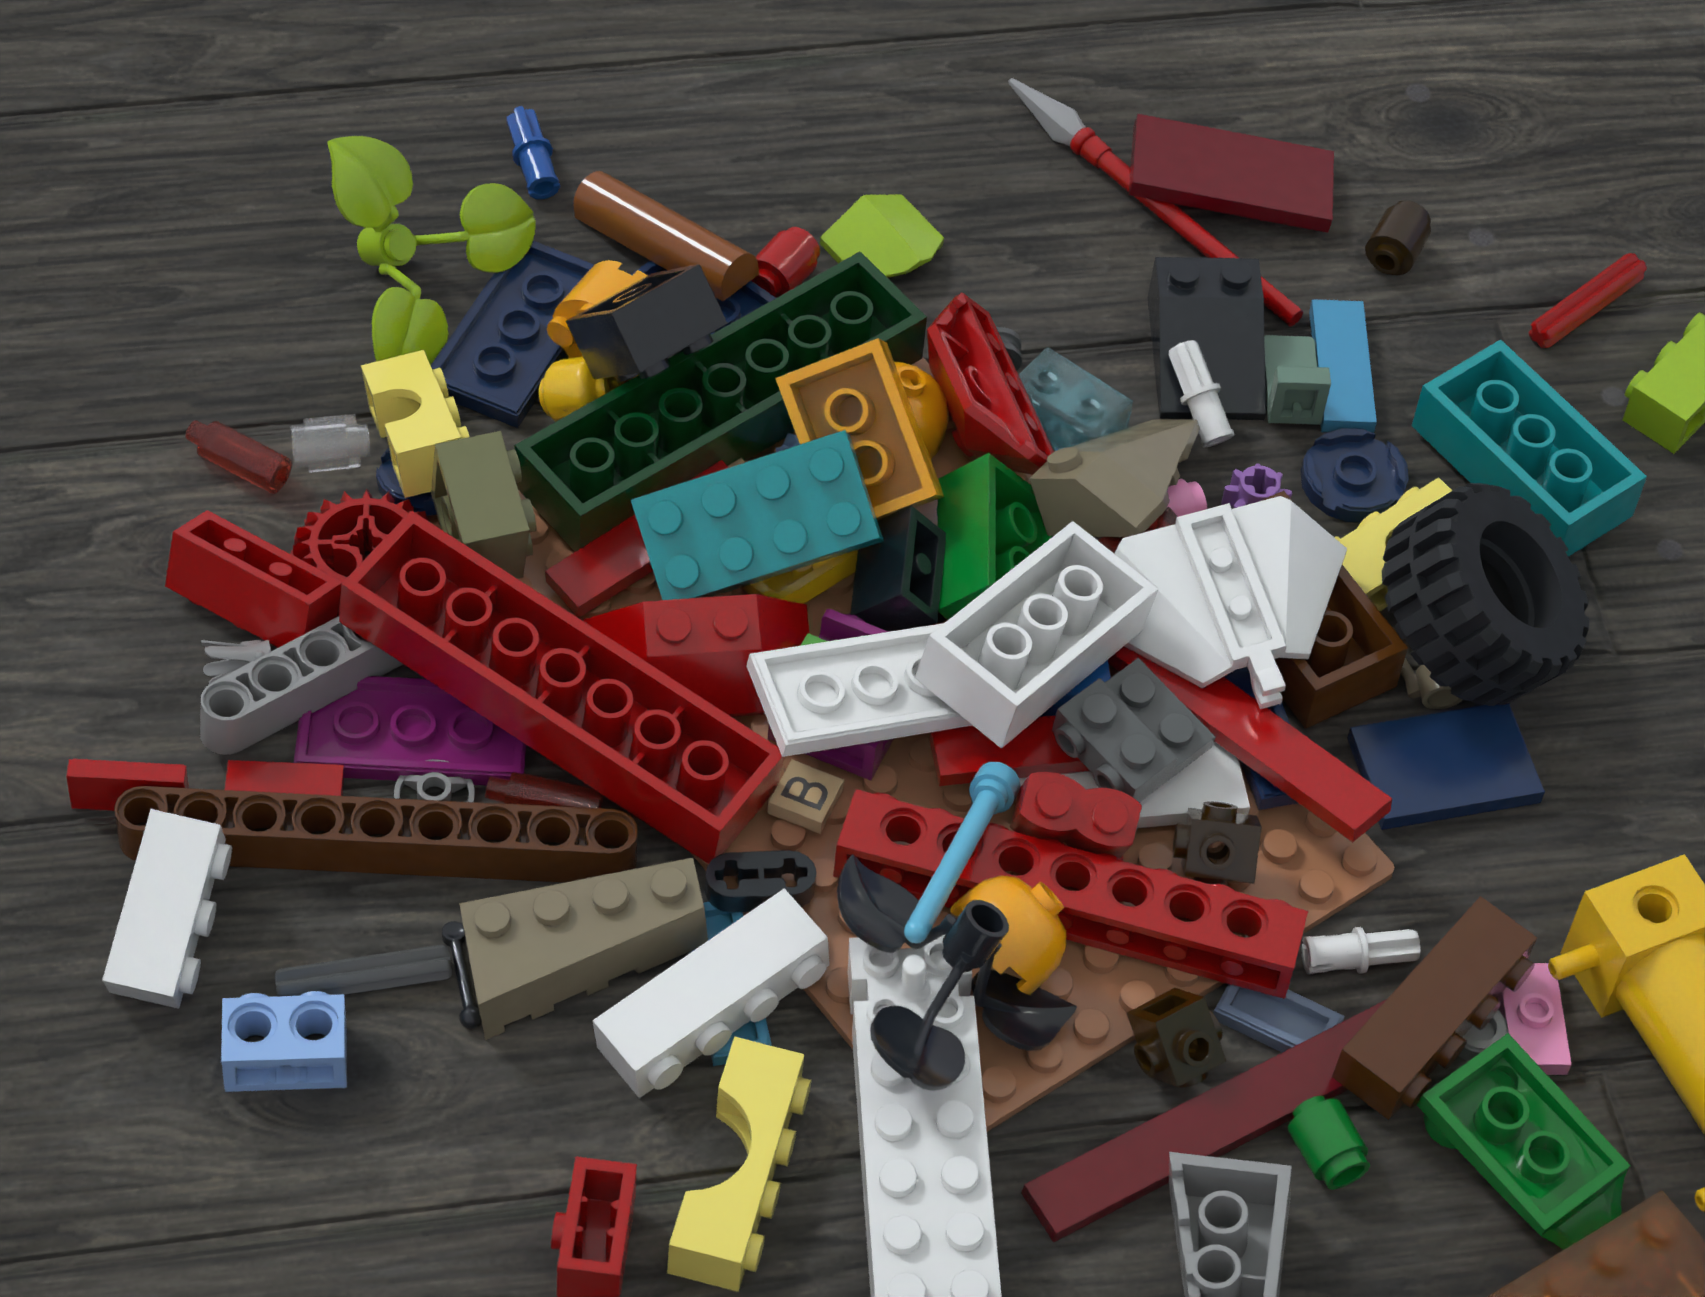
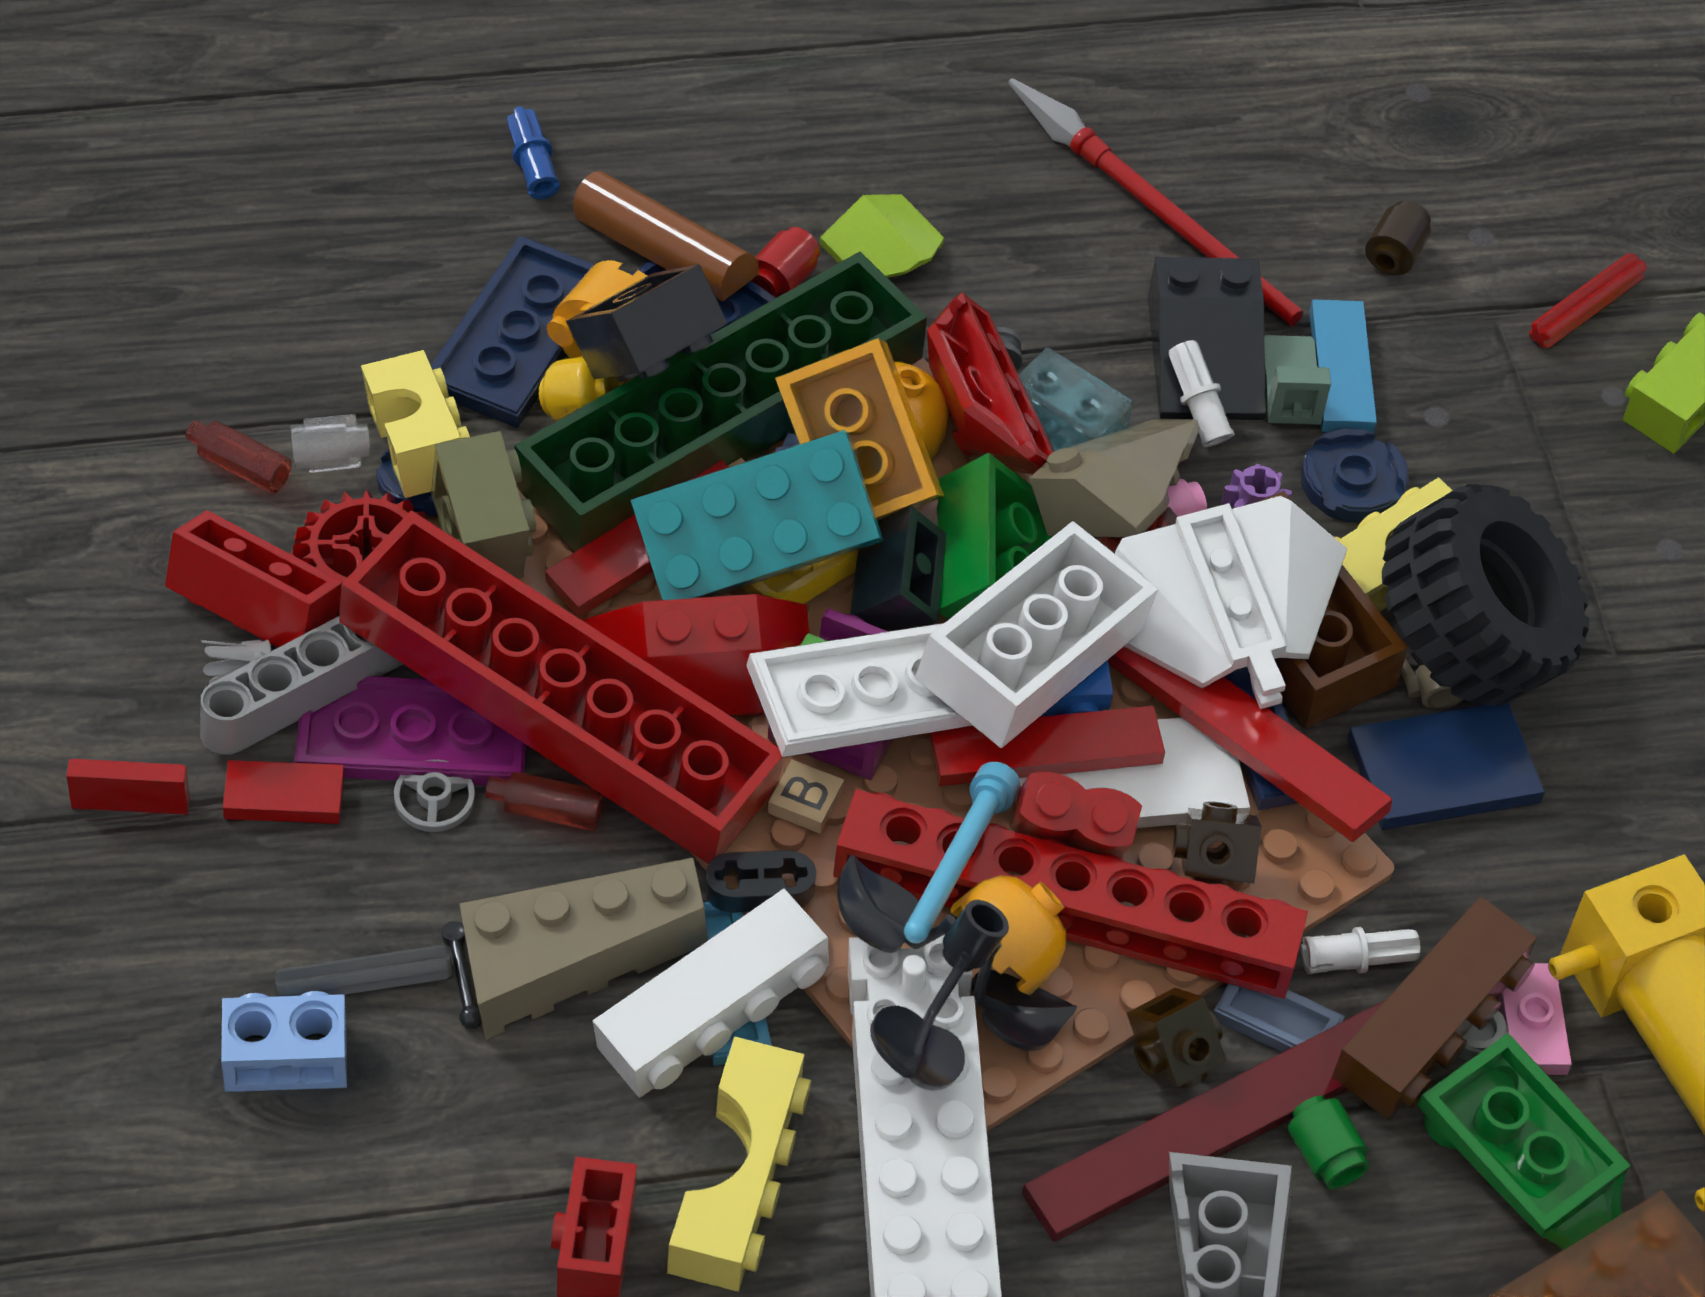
white brick [102,809,232,1009] -> none
reddish brown beam [115,786,638,883] -> none
lime plant [328,136,536,366] -> none
dark grey plate [1052,658,1215,803] -> none
dark red tile [1129,113,1334,233] -> none
teal brick [1412,339,1647,557] -> none

